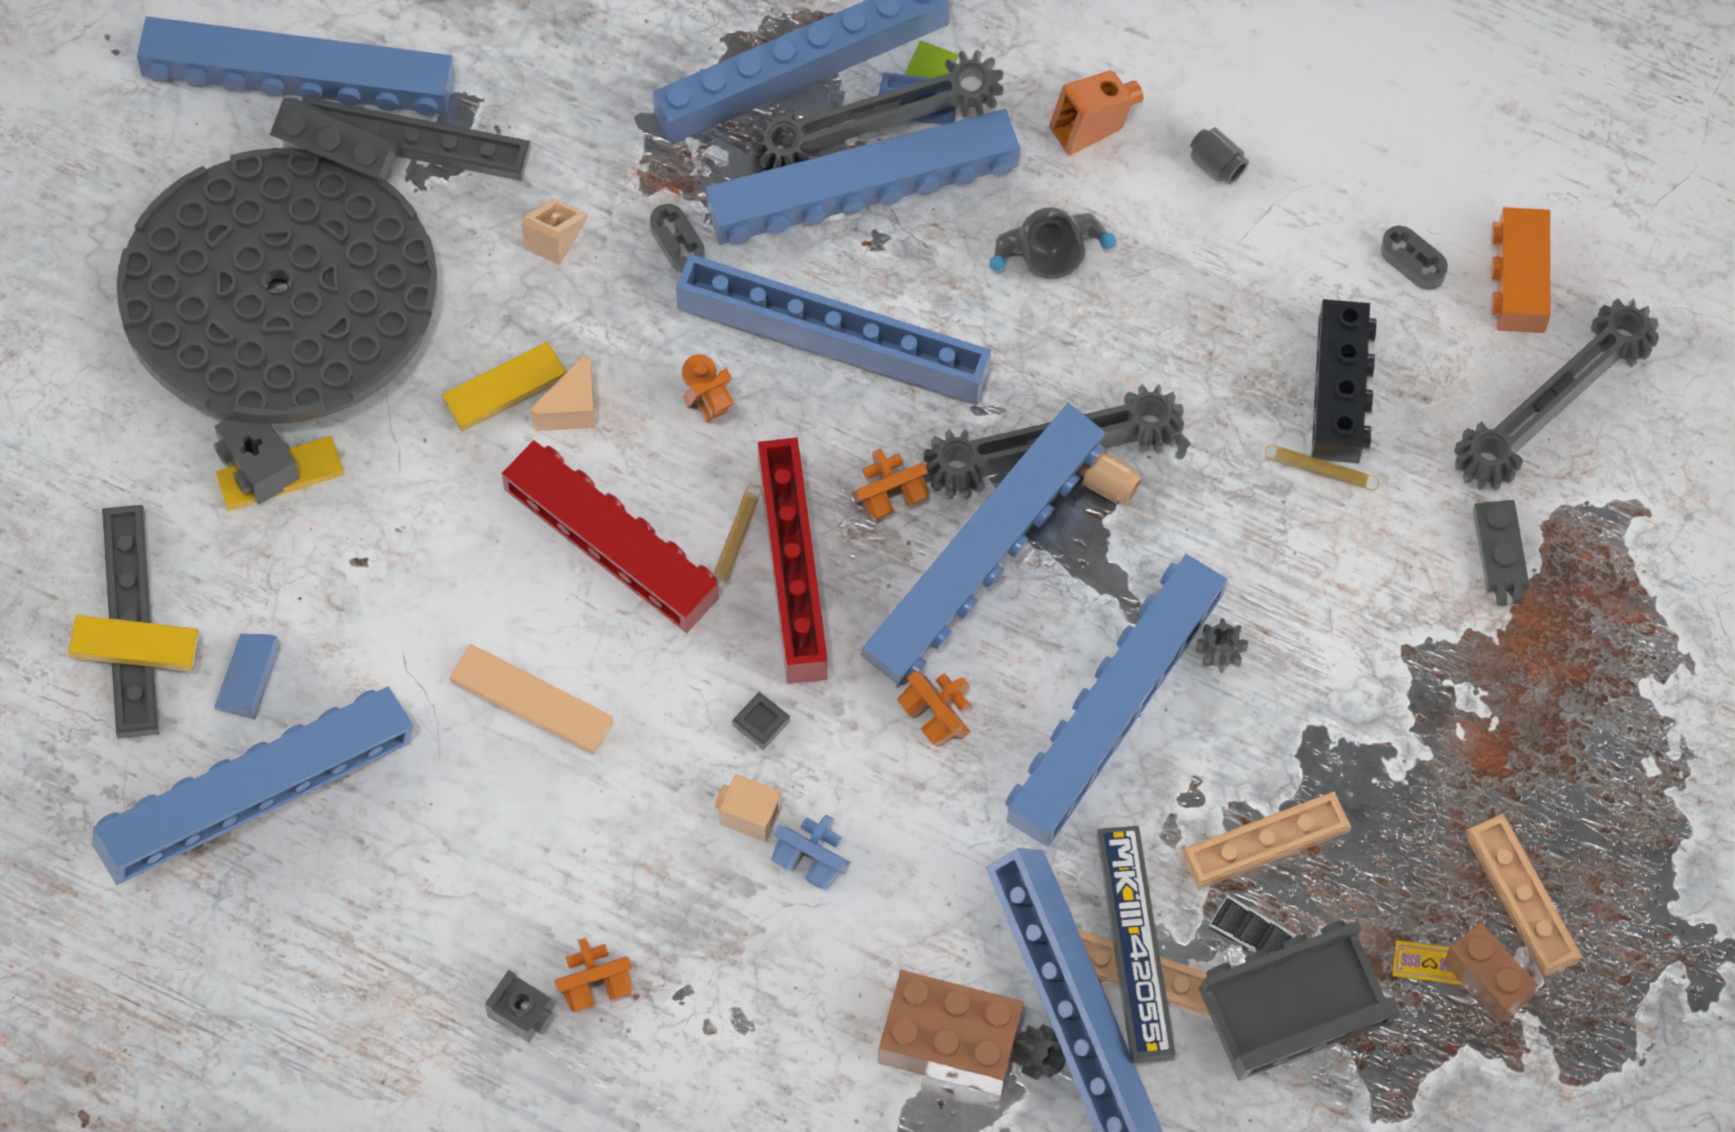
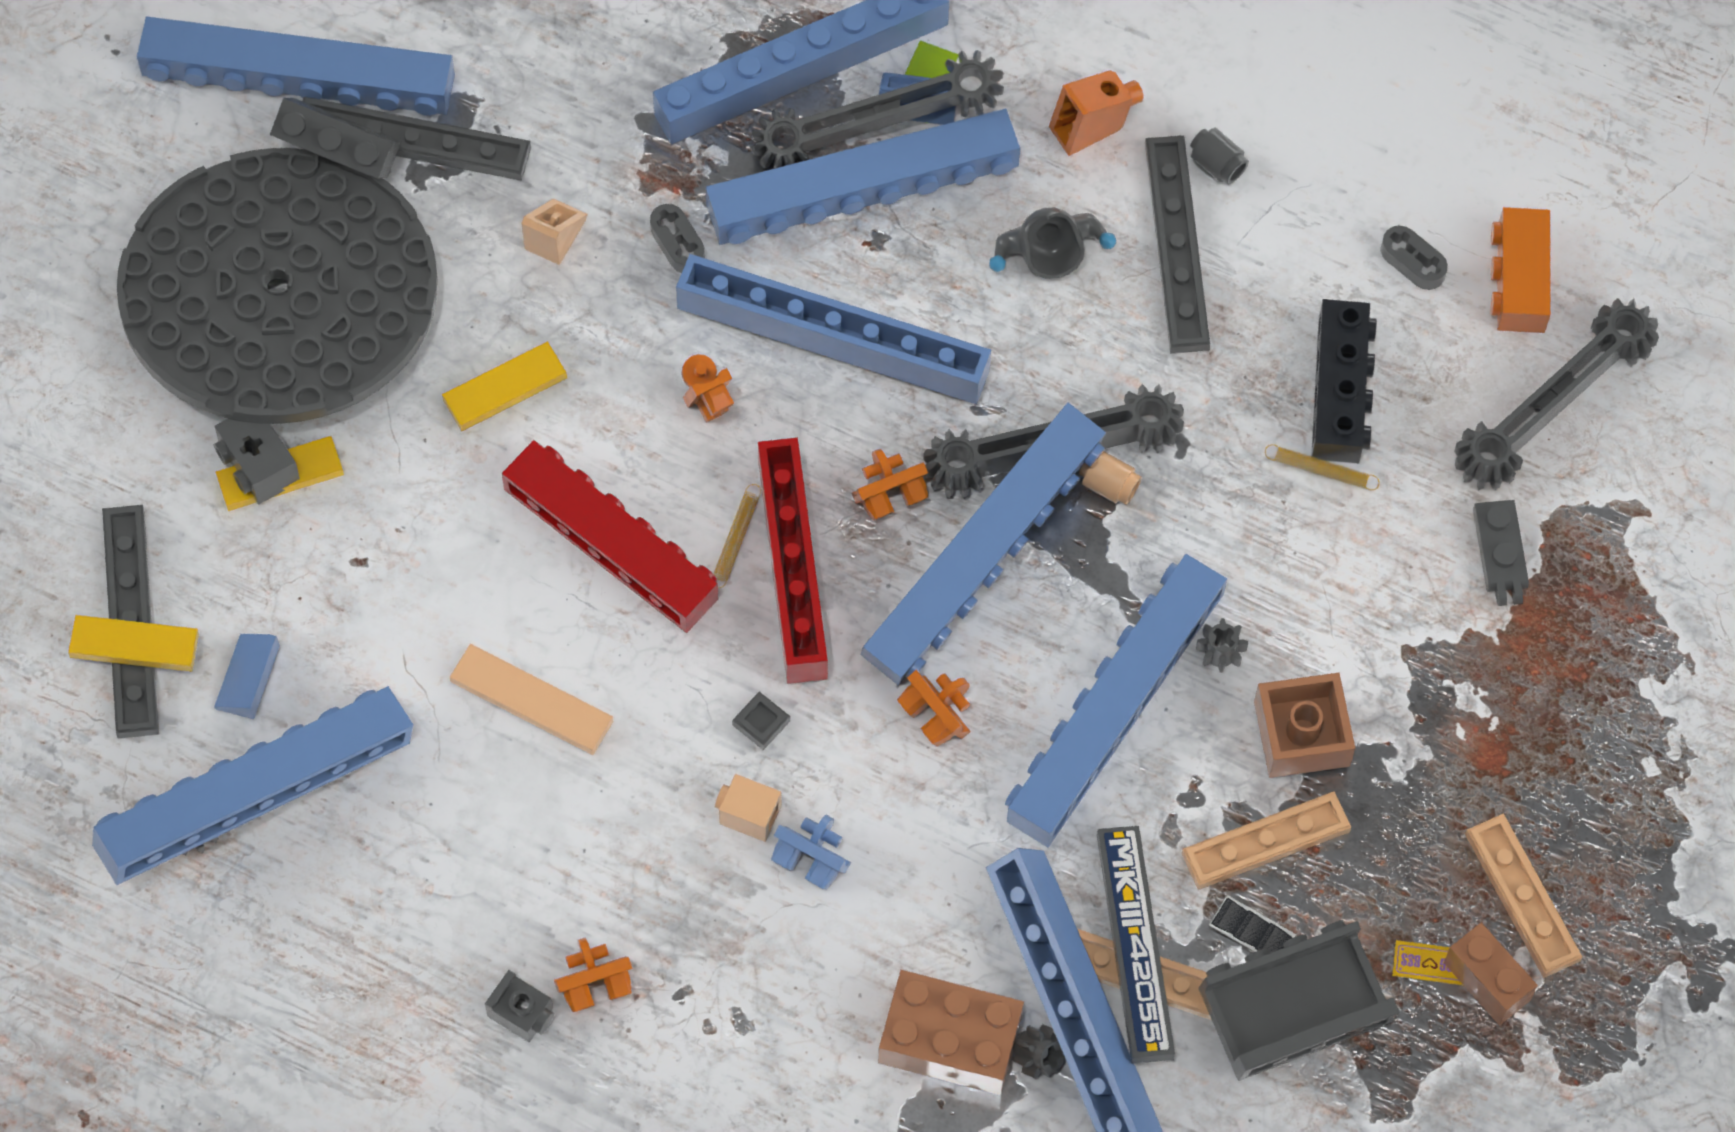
light nougat slope [530,355,595,431] -> none
none -> dark grey tile [1145,135,1210,354]
none -> nougat brick [1254,672,1356,778]

